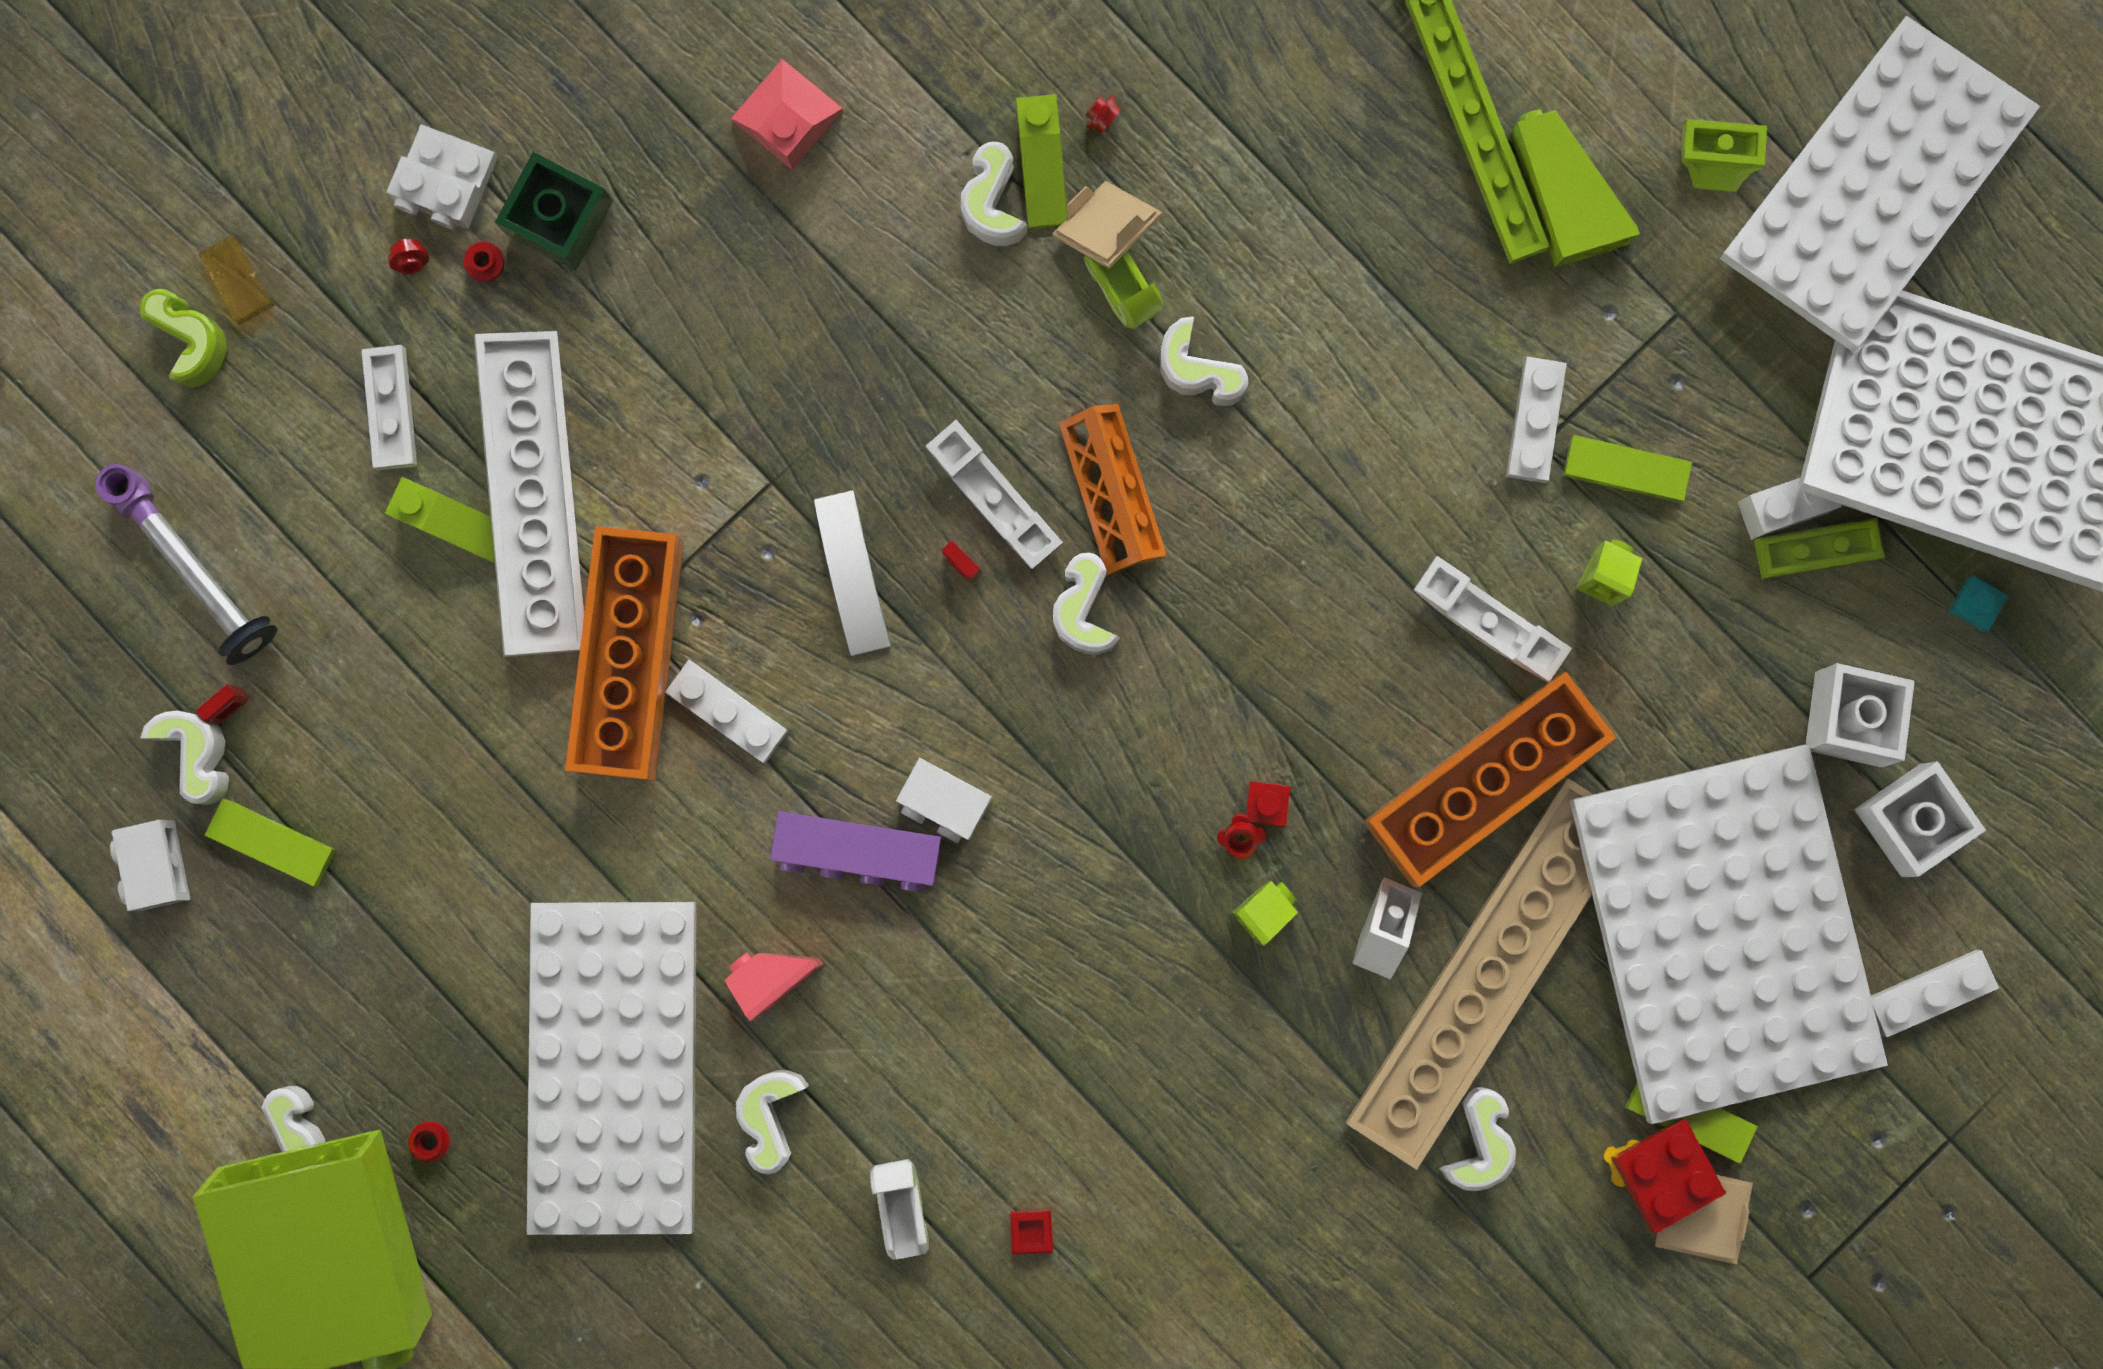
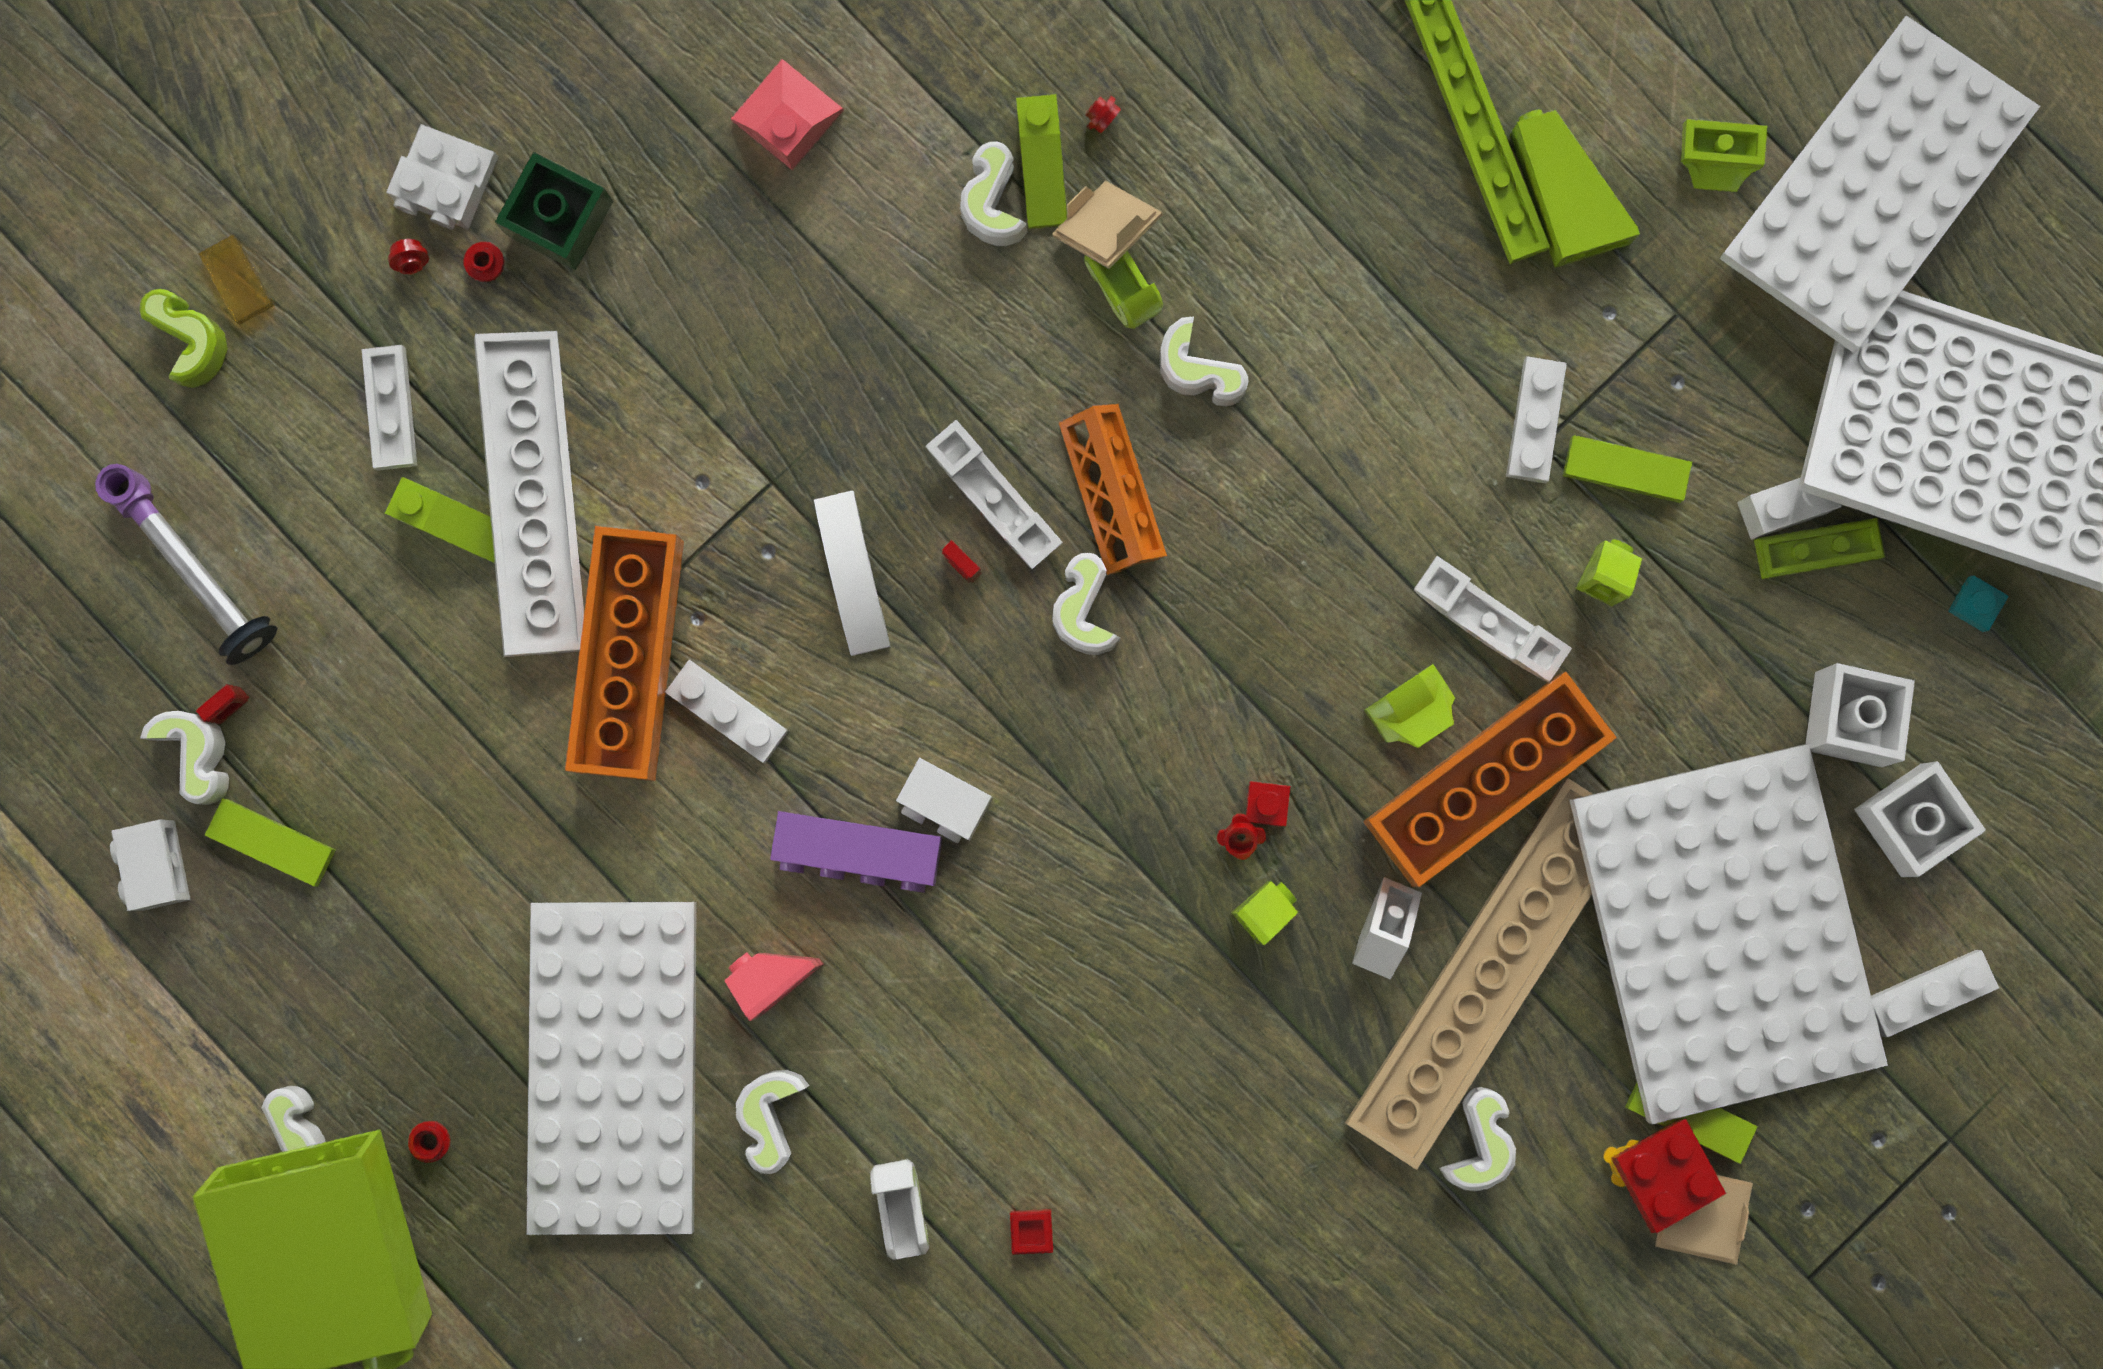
none -> lime slope [1364,664,1455,748]

